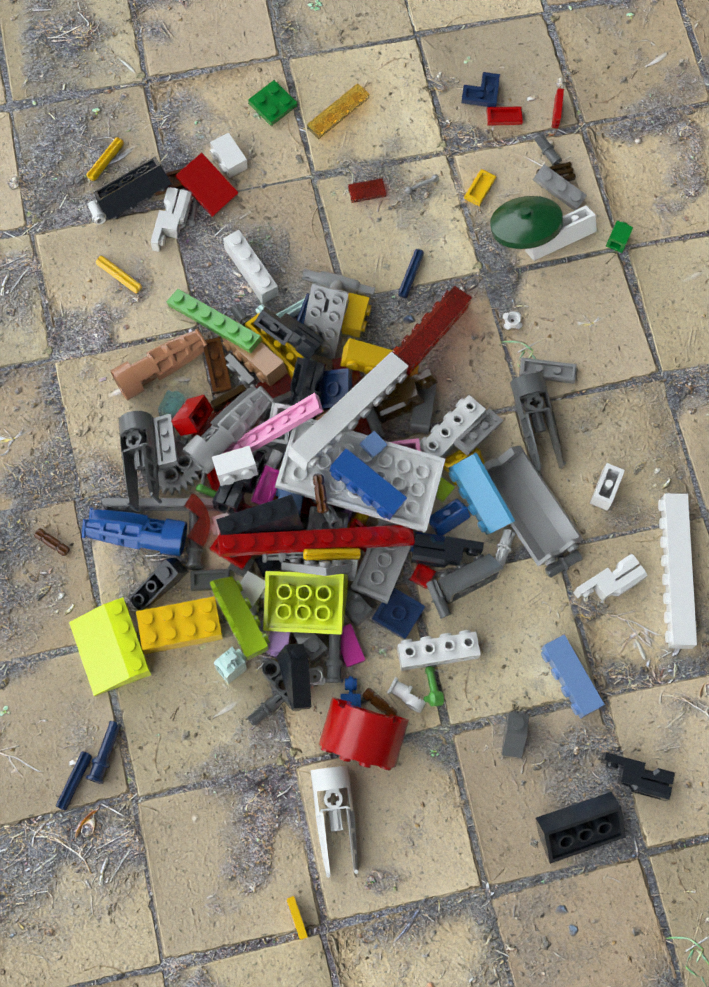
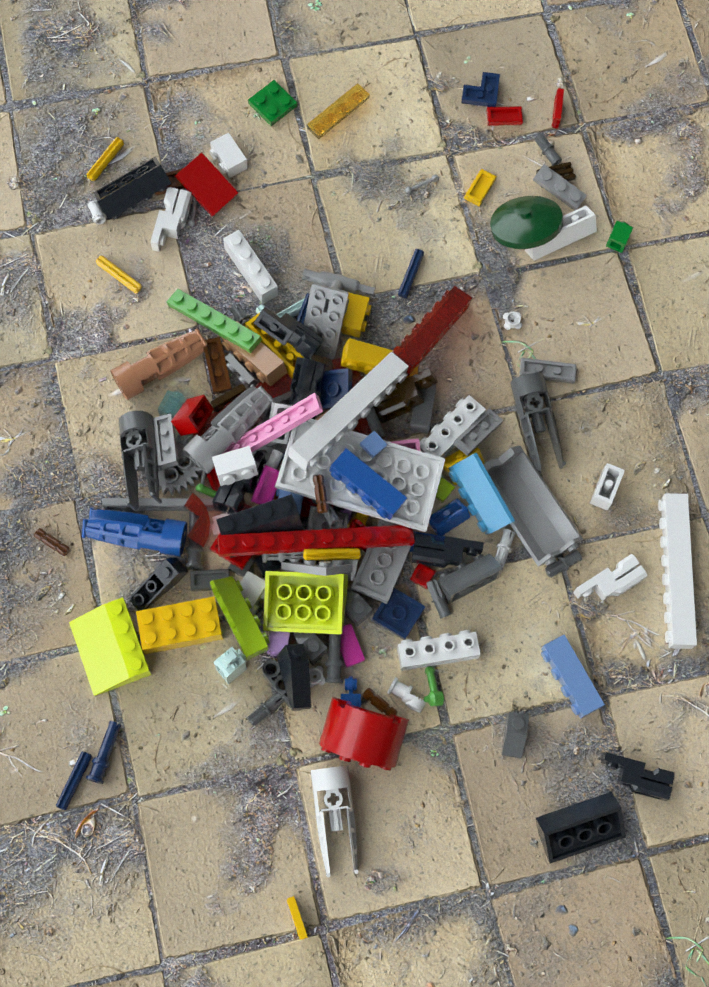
clear red tile [348,178,386,203] -> none

